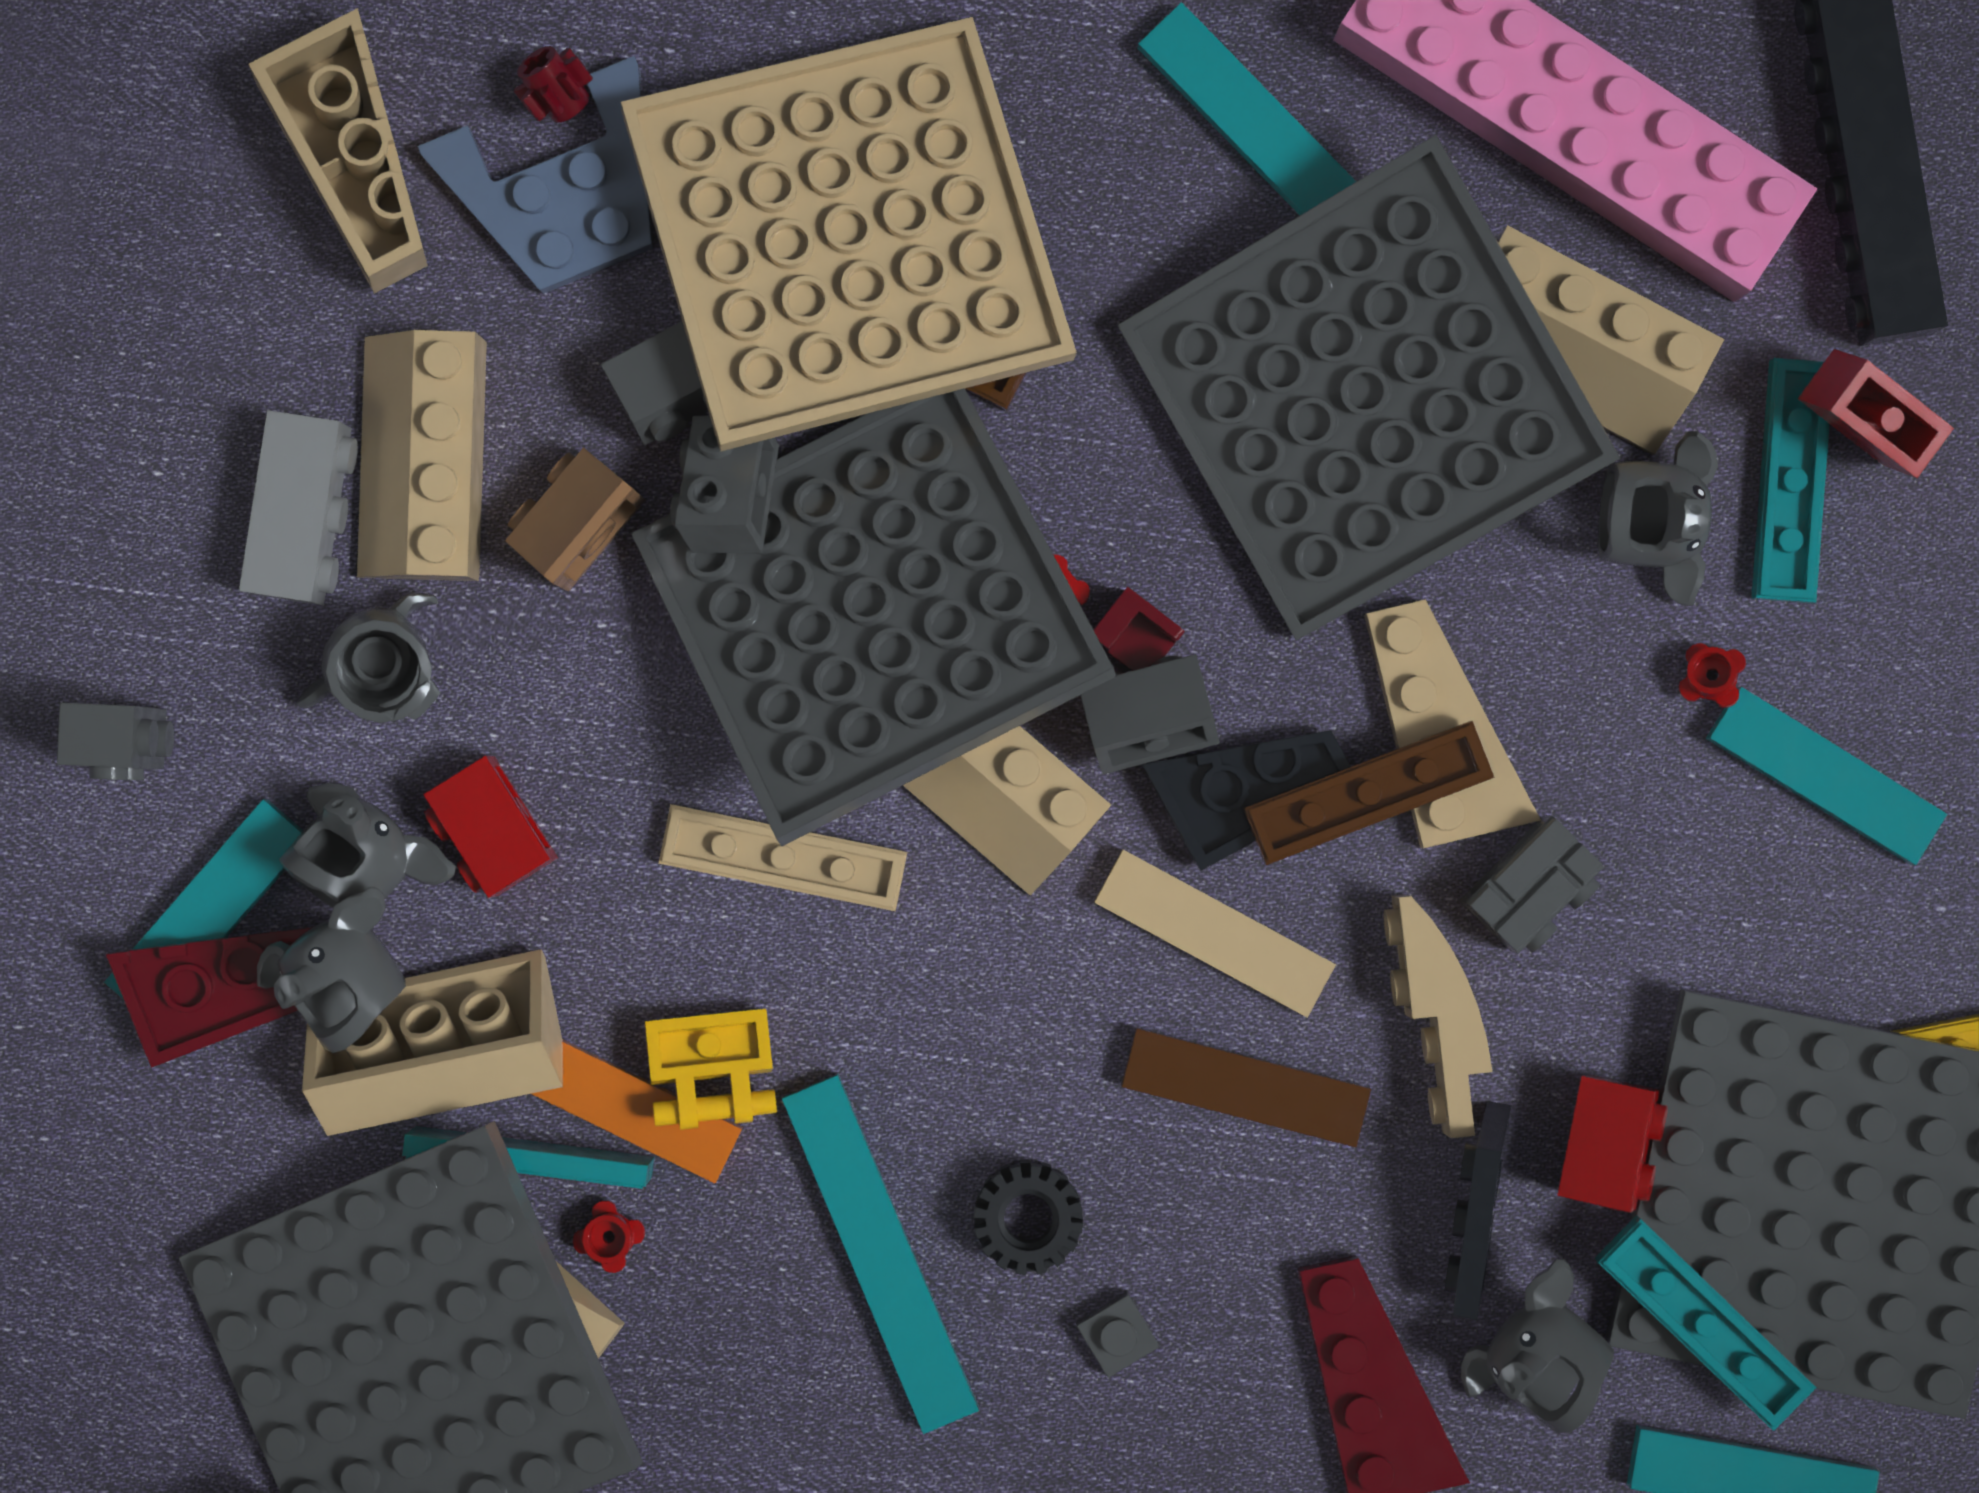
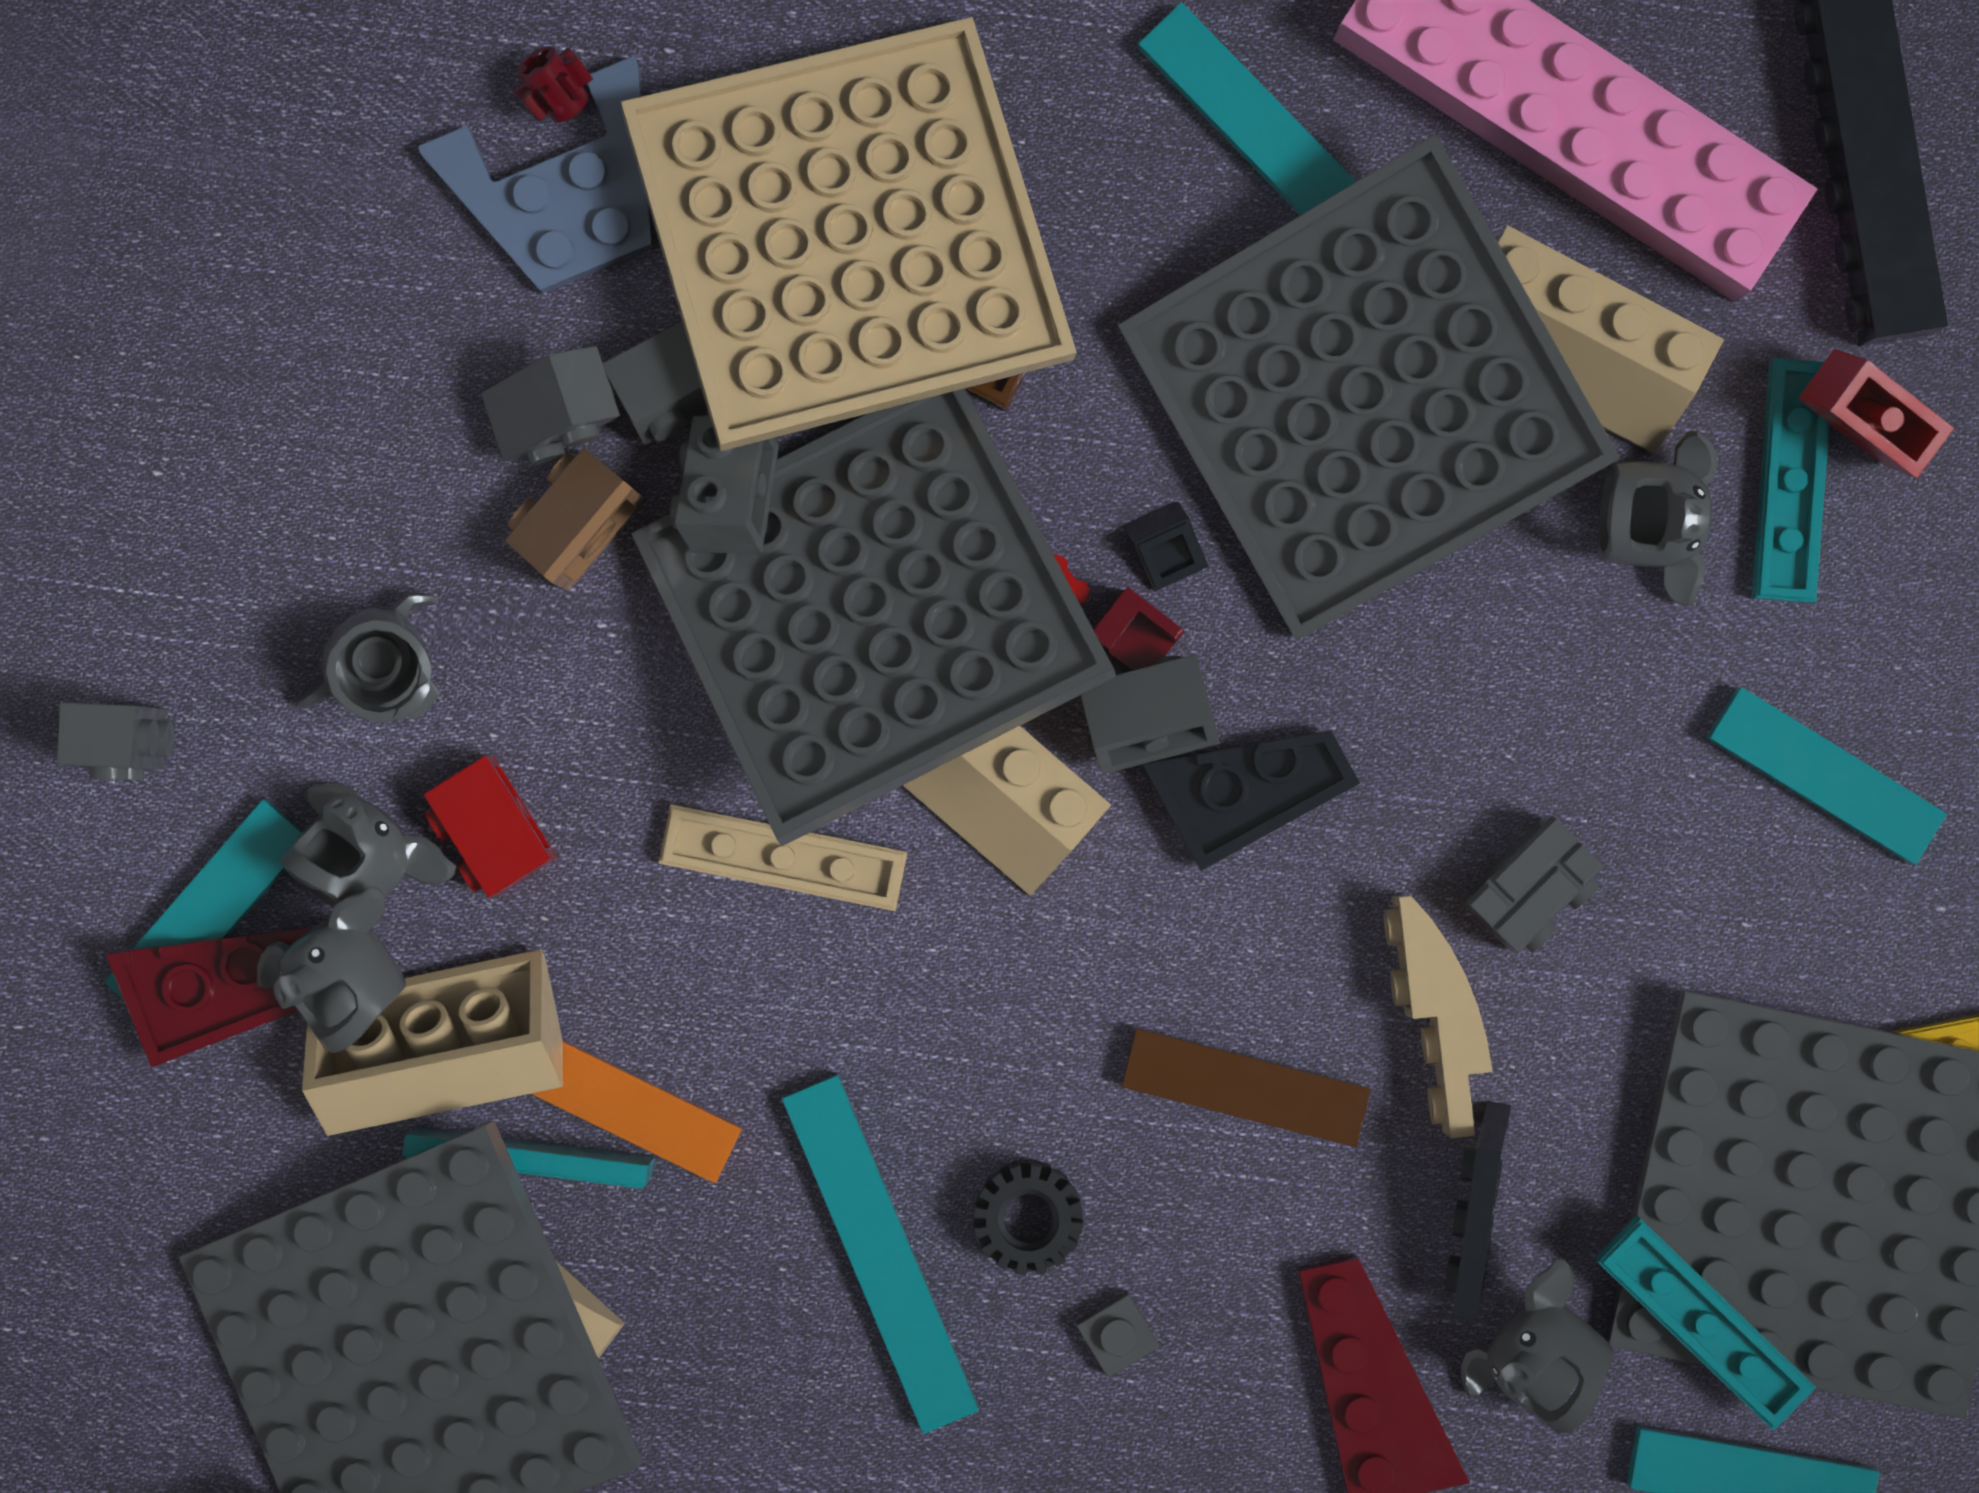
light grey brick [239,410,358,606] -> none
tan wedge [248,8,428,294] -> none
tan slope [357,330,487,581] -> none
red plate [573,1200,645,1273] -> none
yellow plate [645,1009,777,1130] -> none
tan tile [1094,849,1336,1018] -> none
reddish brown tile [1243,721,1495,865] -> none
tan wing [1364,599,1541,849] -> none
red brick [1557,1074,1668,1213] -> none
red plate [1679,643,1746,708] -> none
none -> dark grey brick [481,346,620,466]
none -> black slope [1124,502,1209,592]

